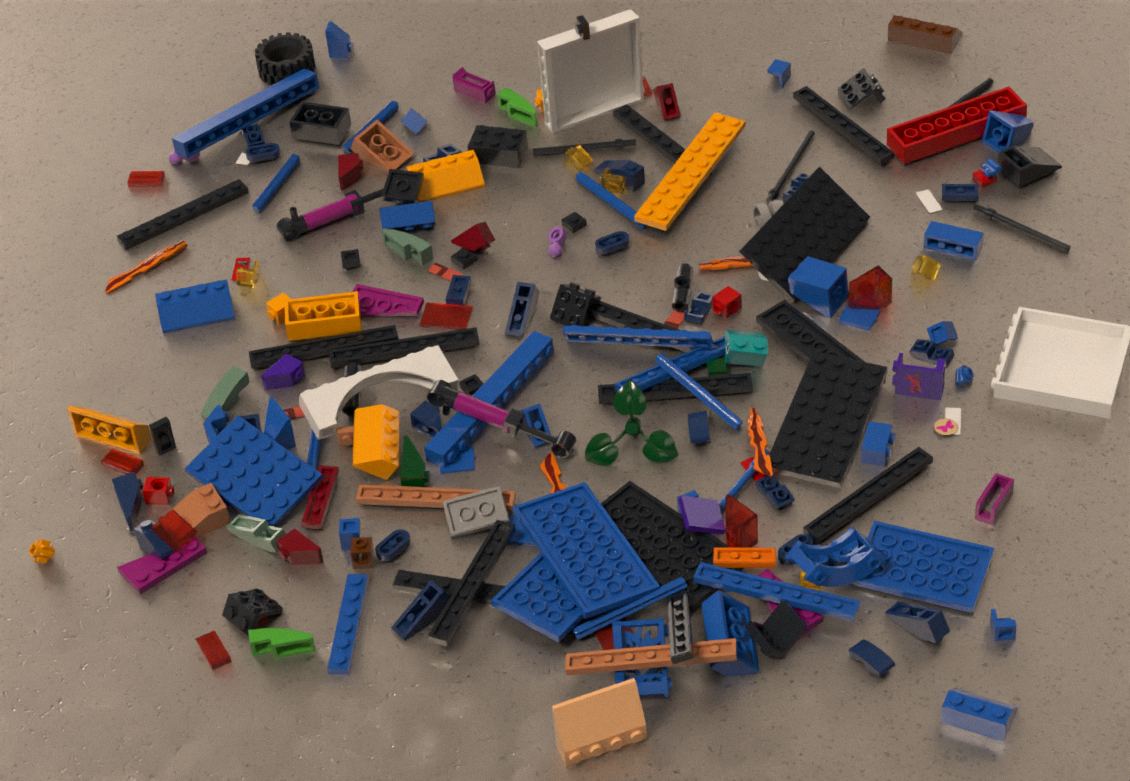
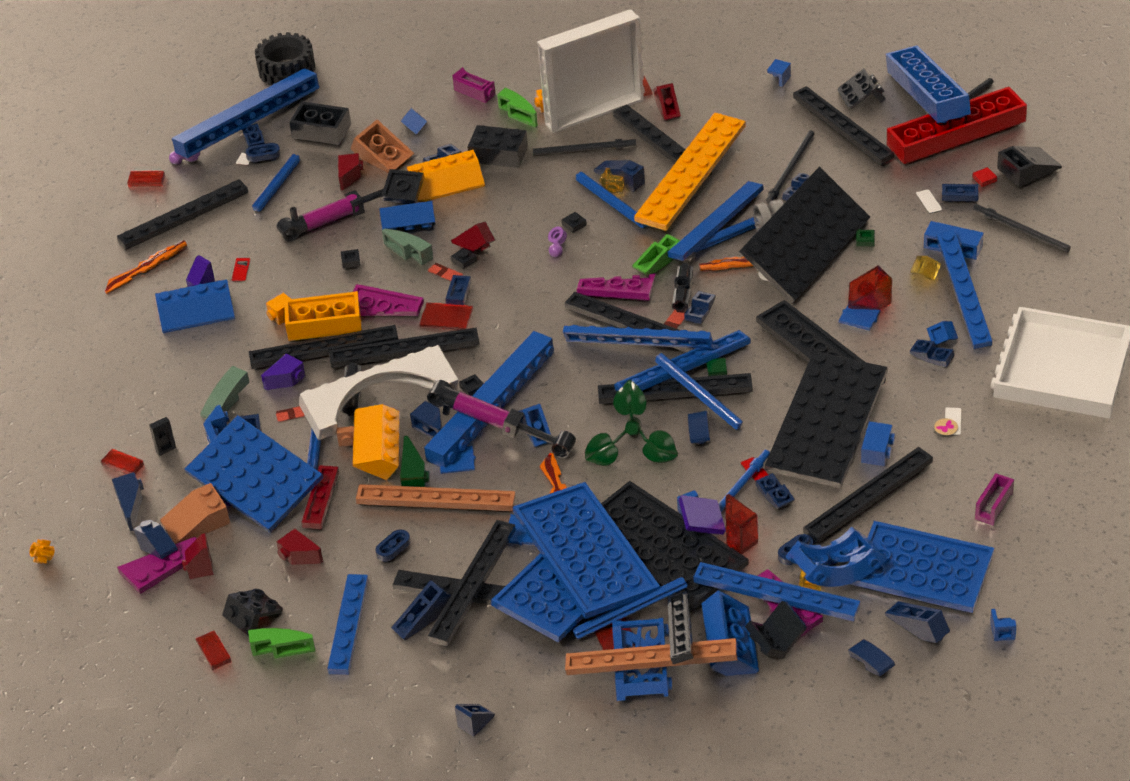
light orange slope [67,406,152,454] -> none
red brick [142,477,175,505] -> none
clear red piece [150,509,198,552] -> none
sand green slope [227,514,286,554] -> none
clear yellow panel [236,261,260,288] -> none
blue slope [264,397,296,450] -> none
blue slope [325,21,354,59] -> none
blue panel [339,518,361,550] -> none
blue axle [343,100,399,153] -> none
reddish brown brick [350,537,375,569] -> none
light grey tile [442,486,510,539] -> none
dark blue slope [505,281,540,337] -> none
black bracket [550,282,601,327] -> none
light nougat slope [552,678,647,766] -> none
clear yellow bracket [563,145,593,172] -> none
black plate [575,15,590,40] -> none
dark blue plate [595,231,630,255] -> none
red brick [712,286,742,319] -> none
orange tile [713,548,776,568] -> none
teal slope [725,330,768,367] -> none
orange sword [747,408,773,477] -> none
blue slope [788,256,849,319] -> none
reddish brown slope [888,15,963,54] -> none
dark purple panel [892,353,946,400] -> none
blue slope [941,688,1018,742] -> none
blue plate [955,365,974,387] -> none
blue plate [981,159,1002,178] -> none
blue slope [982,110,1034,152] -> none
none -> dark red slope [182,533,214,579]
none -> dark purple slope [186,255,215,287]
none -> dark blue slope [455,704,495,737]
none -> magenta wing [577,274,655,300]
none -> bright green slope [632,234,680,275]
none -> blue tile [668,181,764,261]
none -> blue axle [694,217,756,252]
none -> dark green tile [856,230,875,247]
none -> blue brick [886,45,971,123]
none -> blue plate [936,230,992,349]

